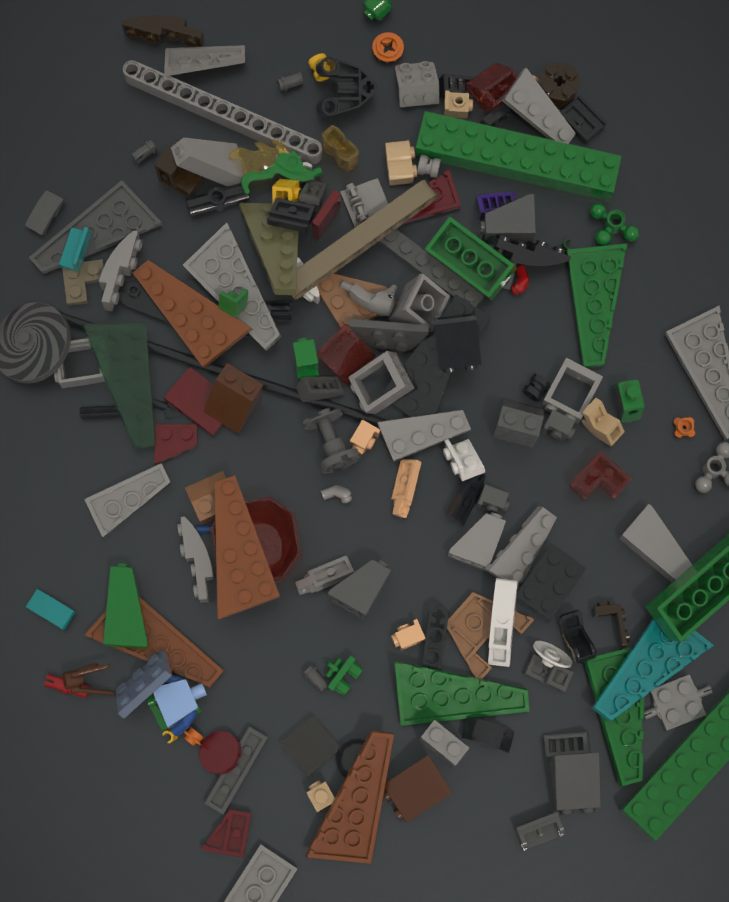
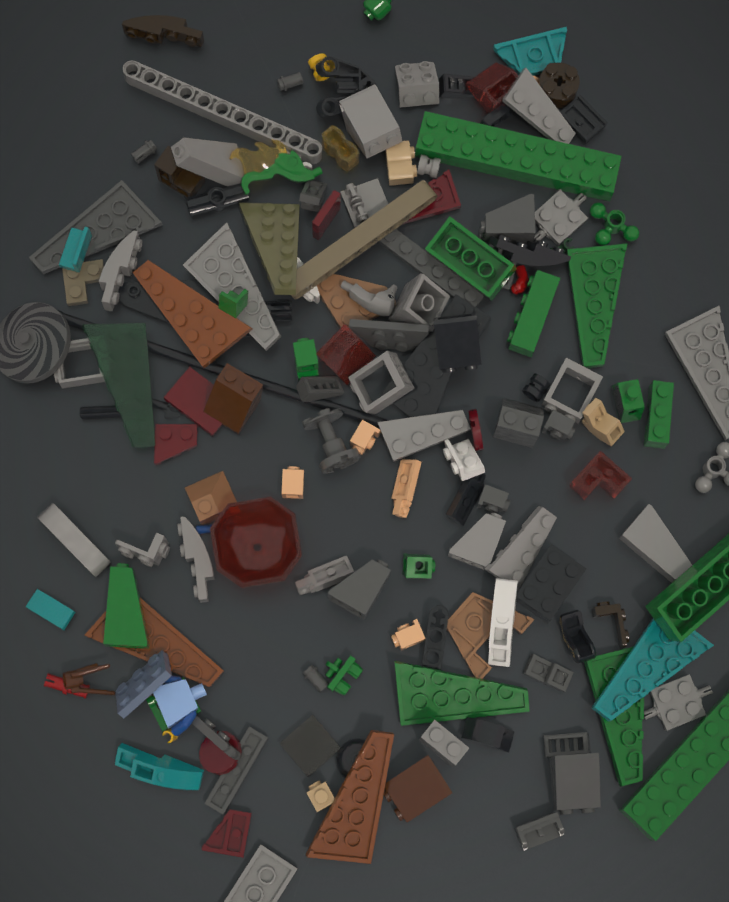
dark grey slope [25,190,65,235] -> none
light grey wing [84,463,171,538] -> none
light grey wing [164,45,245,76] -> none
orange plate [184,727,204,746] -> none
dark orange wing [215,475,280,620] -> none
black plate [267,198,315,233] -> none
yellow brick [272,179,302,204] -> none
light grey arm [320,485,352,503] -> none
orange gear [372,32,404,63] -> none
tan brick [444,90,473,118] -> none
dark purple slope [475,191,517,219] -> none
white dish [533,641,573,668] -> none
orange plate [674,417,695,438] -> none
none -> light grey beam [37,503,111,577]
none -> light grey bracket [115,532,170,567]
none -> teal slope [115,743,204,790]
none -> dark grey hinge [192,716,241,760]
none -> light nougat brick [282,466,304,499]
none -> light grey slope [339,84,403,158]
none -> green brick [402,553,435,578]
none -> dark red tile [468,409,484,451]
none -> teal wing [493,27,567,76]
none -> green brick [507,270,560,358]
none -> light grey plate [533,189,588,246]
none -> green arch [644,380,674,449]

